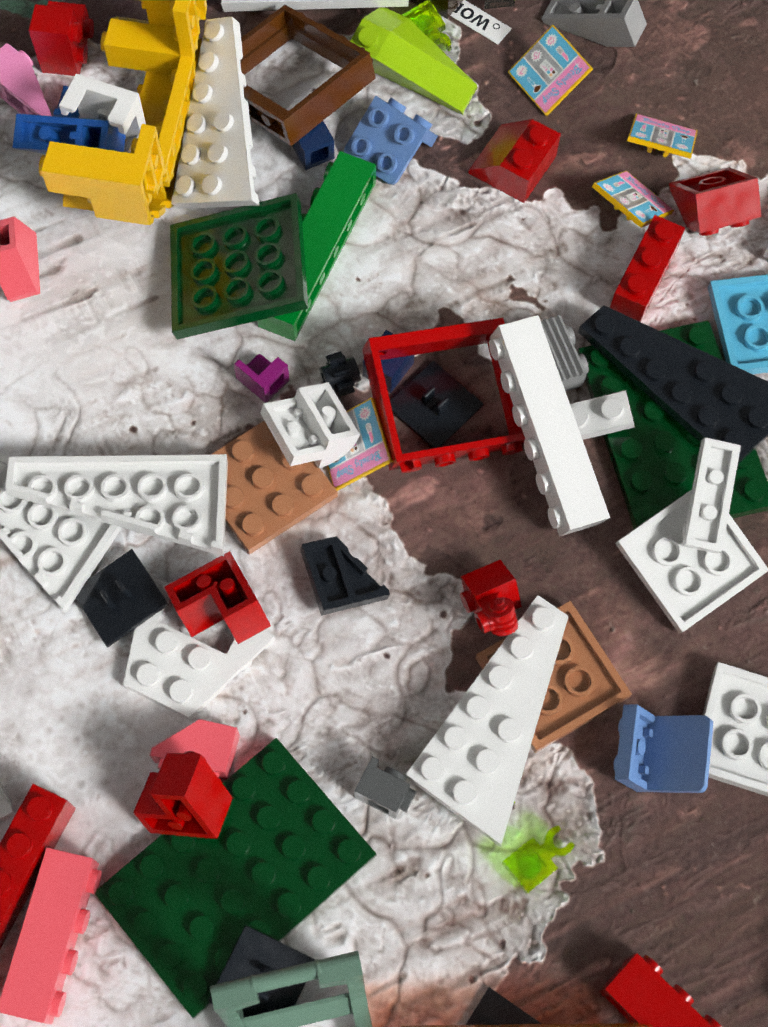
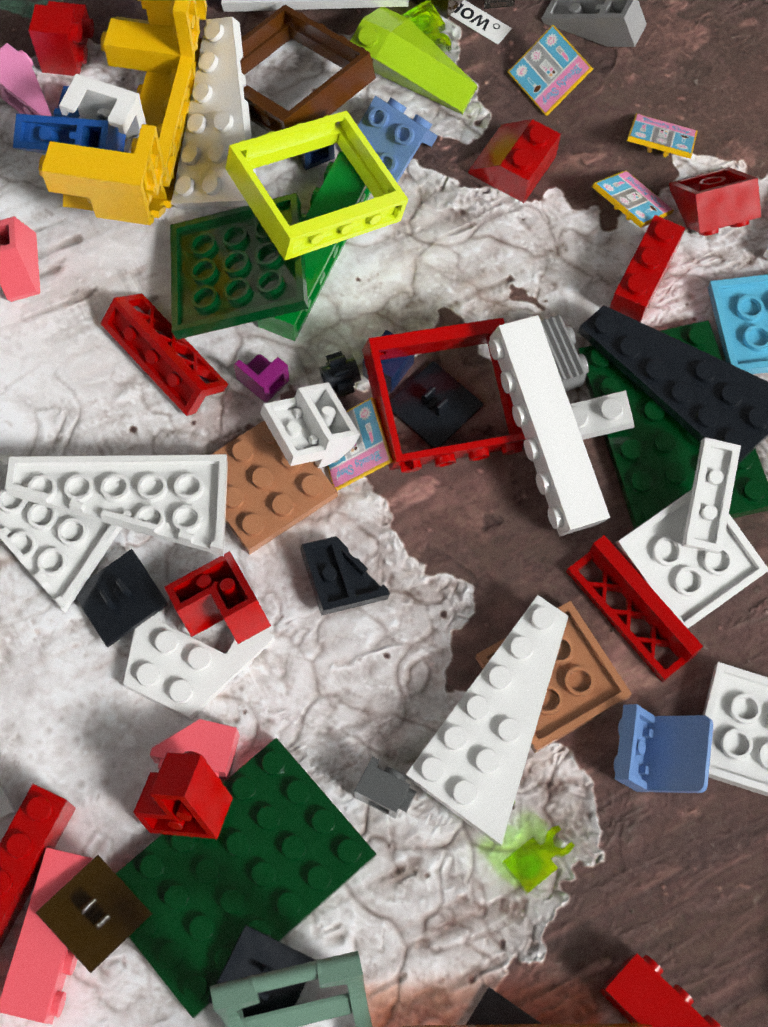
red brick [460,560,522,636] -> none
none -> dark brown piece [36,855,152,973]
none -> red fence [100,293,228,416]
none -> neon yellow window [225,110,408,261]
none -> red fence [566,535,703,683]

